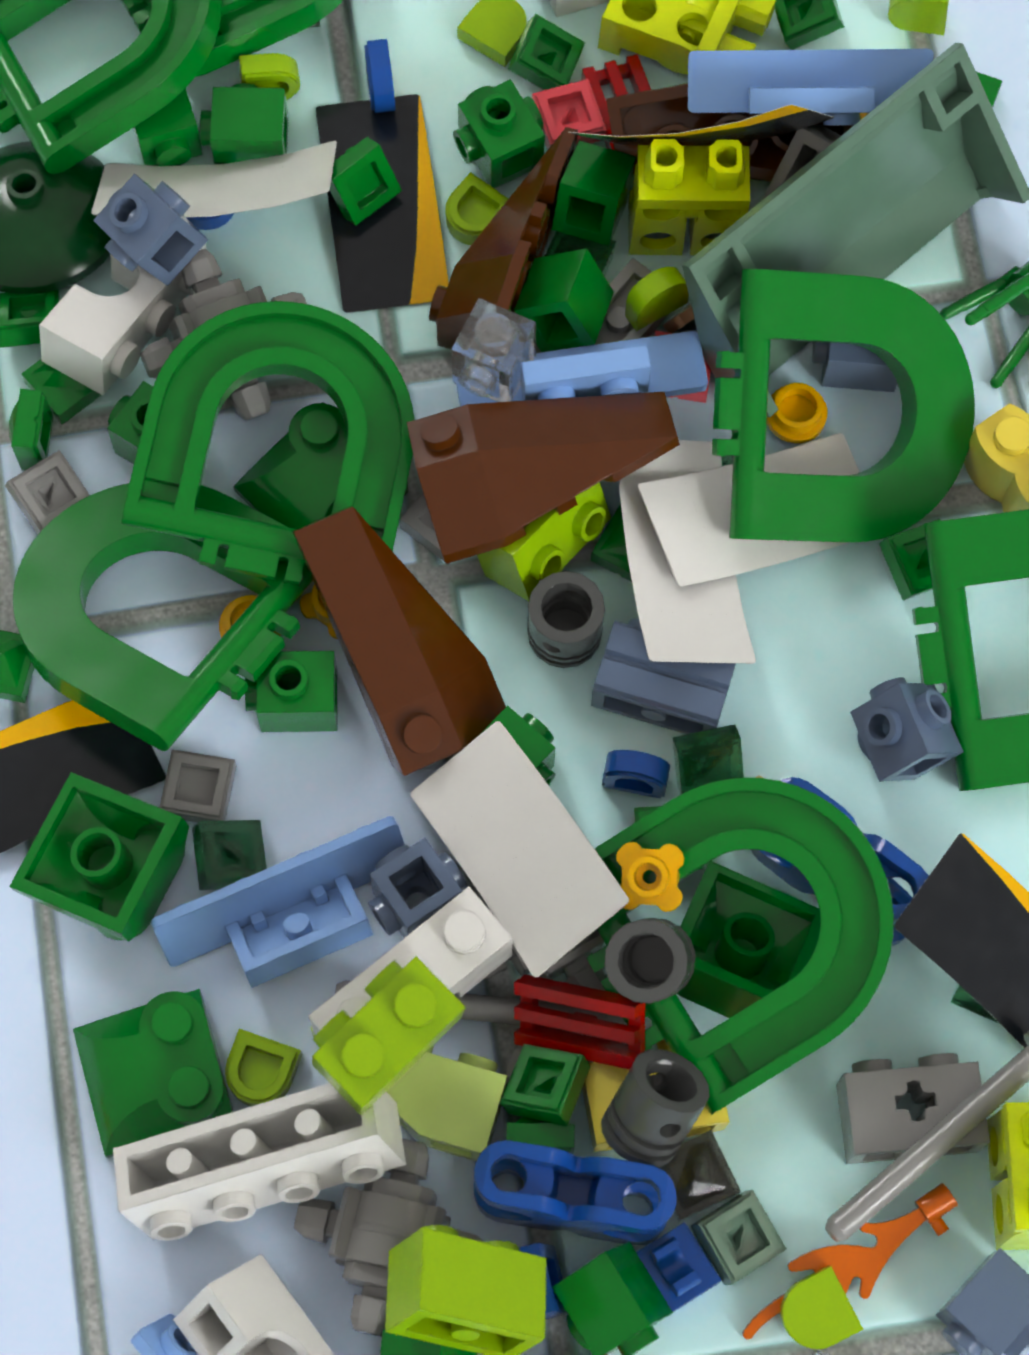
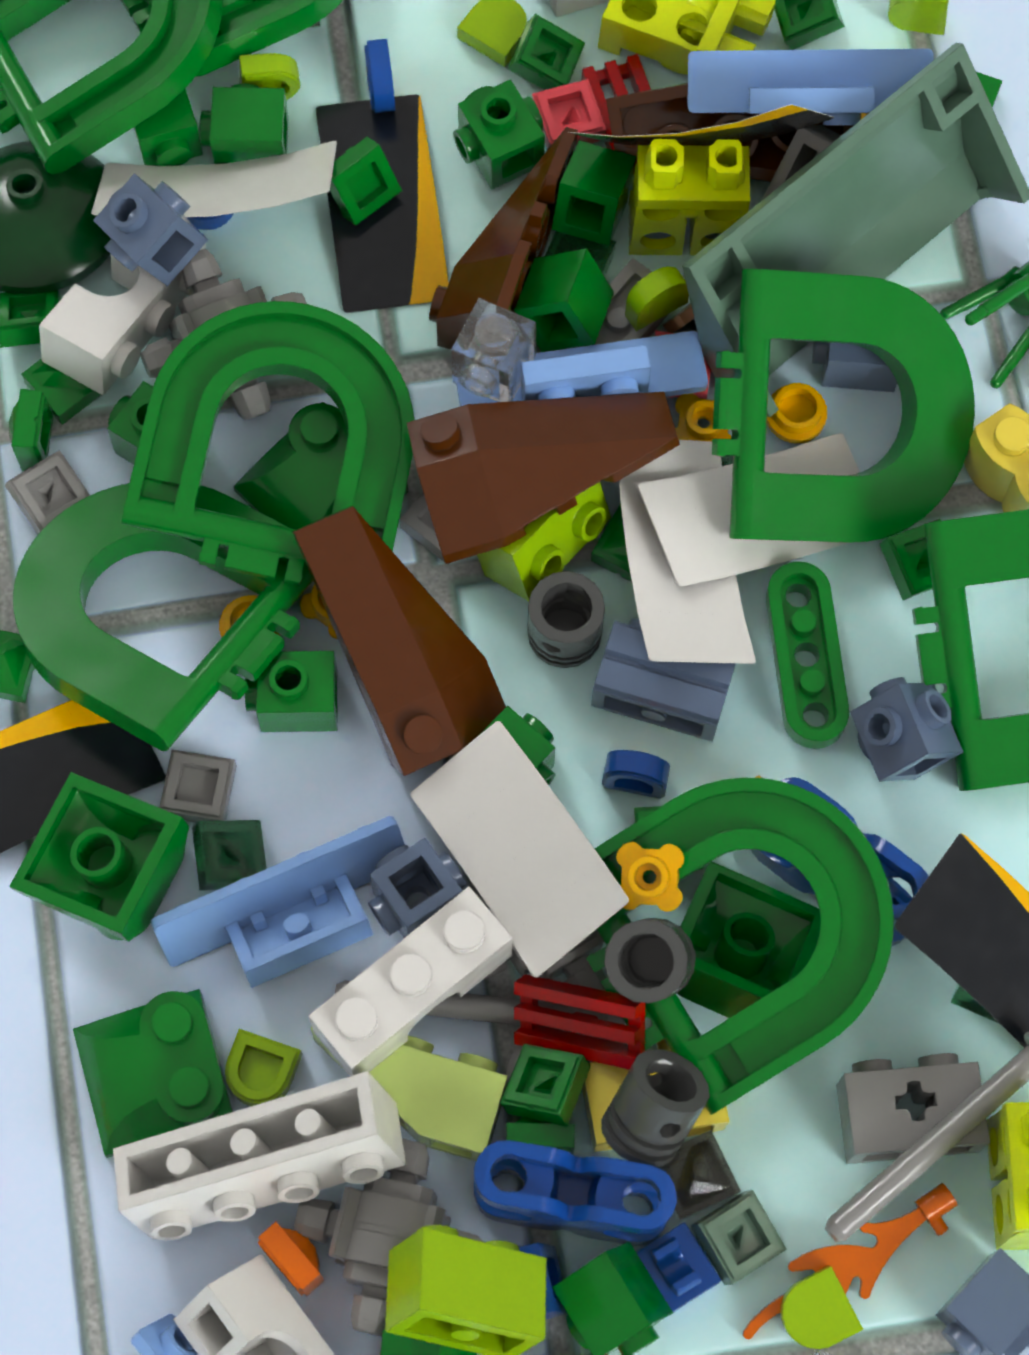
lime brick [312,956,466,1116] -> none
lime tile [446,172,509,245] -> none
clear green tile [672,724,744,795] -> none
none -> orange tile [257,1221,325,1297]
none -> yellow plate [675,393,731,441]
none -> green plate [766,561,849,749]

